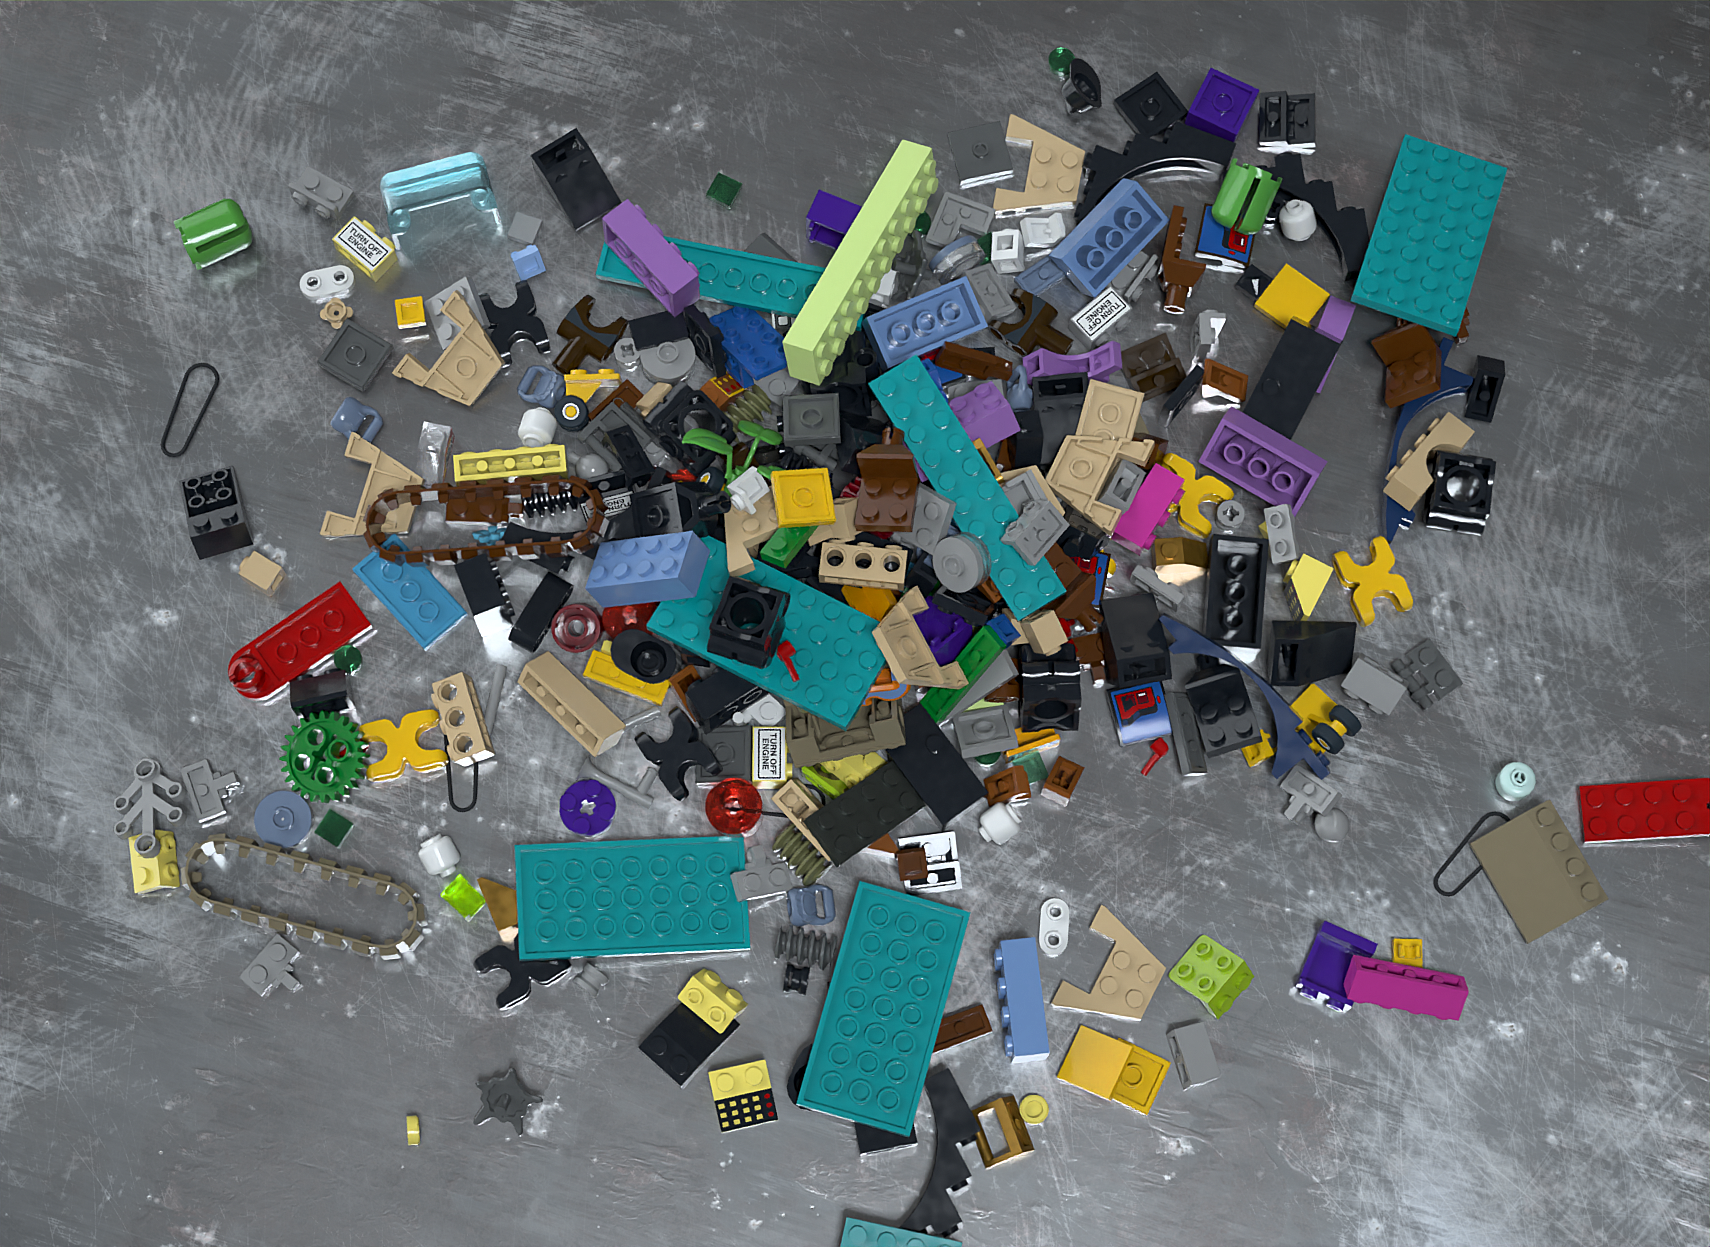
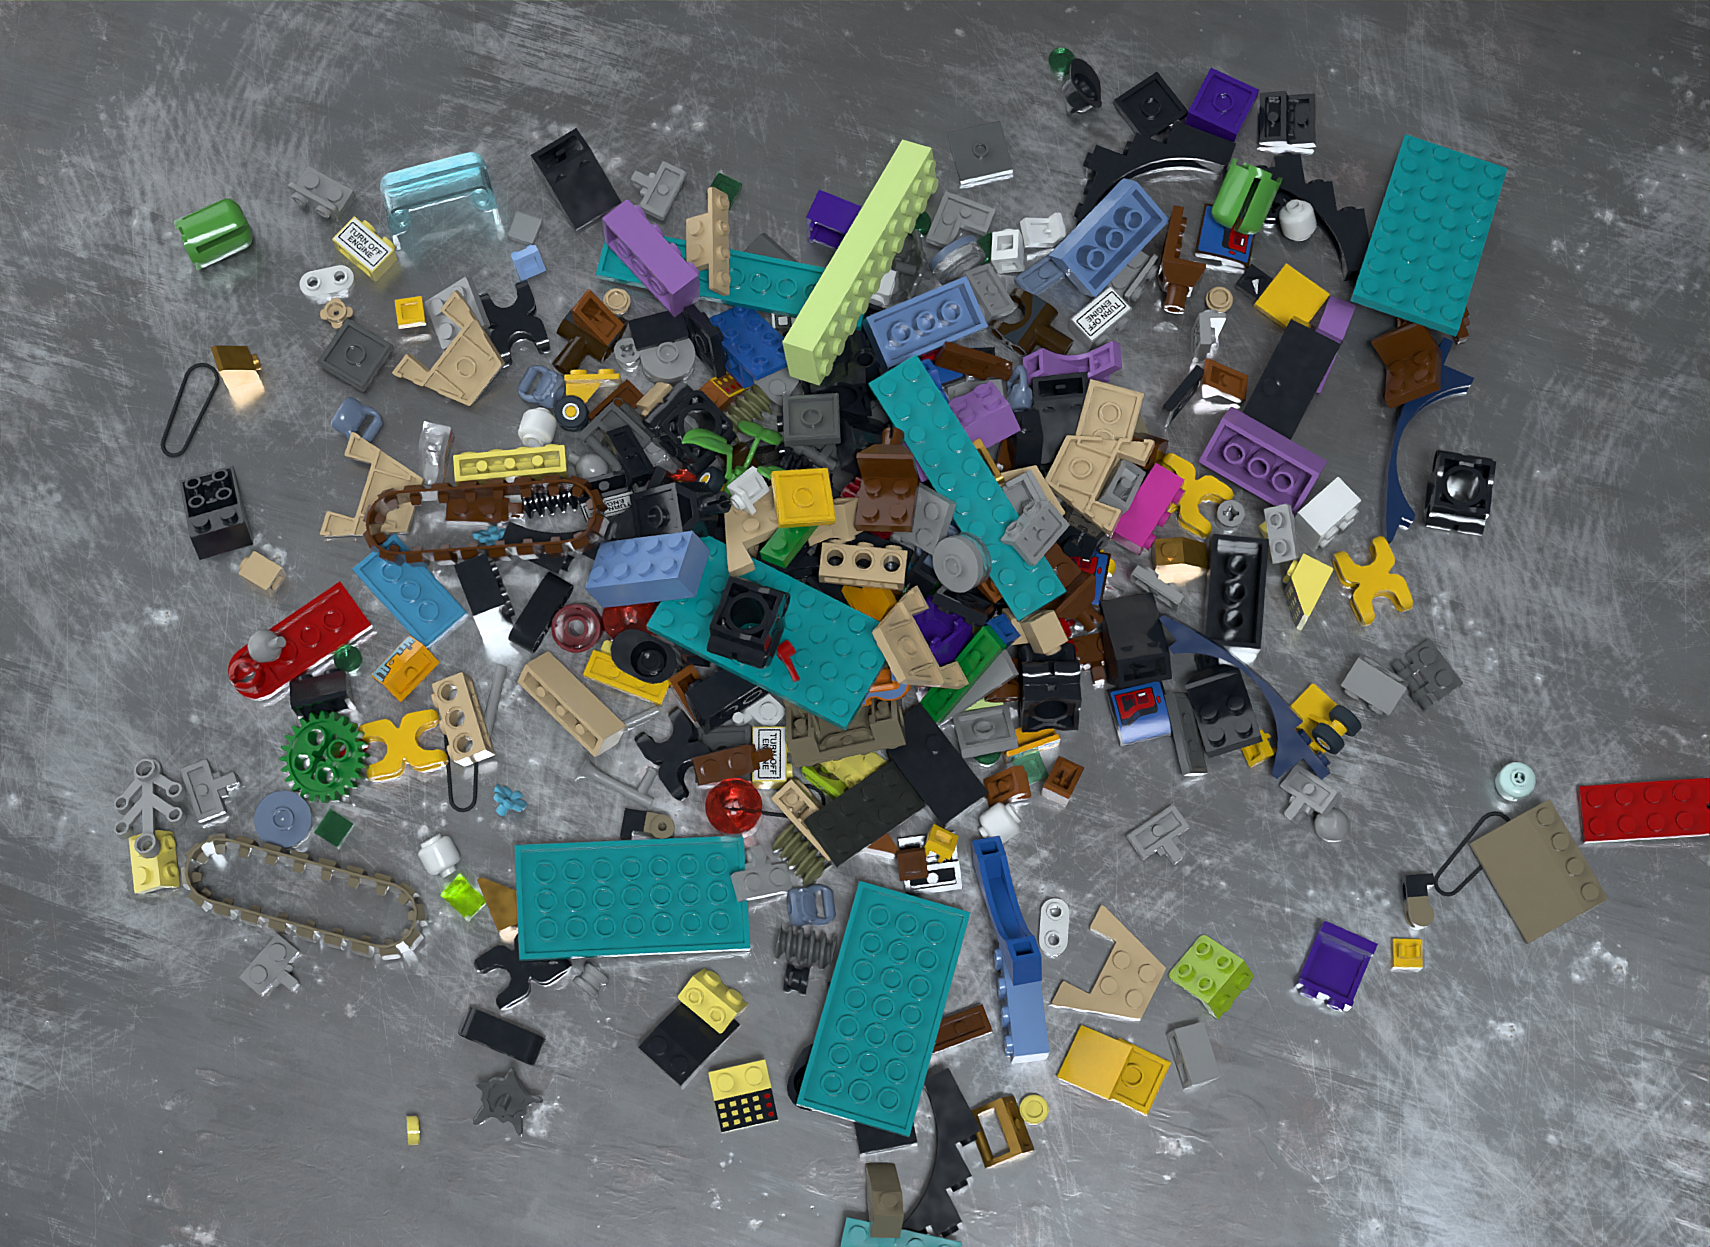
dark purple plate [559,780,617,838] -> none
tan wing [993,114,1085,215] -> none
dark brown slope [1121,333,1187,402] -> none
red hand [1140,738,1169,776] -> none
black slope [1267,620,1357,687] -> none
dark pink brick [1343,955,1469,1021] -> none
tan arch [1383,412,1475,511] -> none
black slope [1464,355,1506,423] -> none
none -> pearl gold slope [210,345,262,390]
none -> light grey piece [248,630,286,663]
none -> light orange panel [371,636,440,703]
none -> black beam [458,1007,546,1066]
none -> medium azure plant [493,784,527,816]
none -> dark orange slope [571,289,624,346]
none -> tan plate [603,288,631,315]
none -> leg [620,808,675,840]
none -> light grey hinge [630,161,687,221]
none -> tan bracket [686,187,731,296]
none -> reddish brown hinge [691,744,774,786]
none -> dark tan slope [865,1163,904,1238]
none -> yellow tile [924,824,959,863]
none -> blue arch [972,836,1042,986]
none -> light grey hinge [1126,804,1190,866]
none -> tan plate [1205,287,1233,313]
none -> white brick [1294,477,1361,551]
none -> leg [1401,873,1435,930]

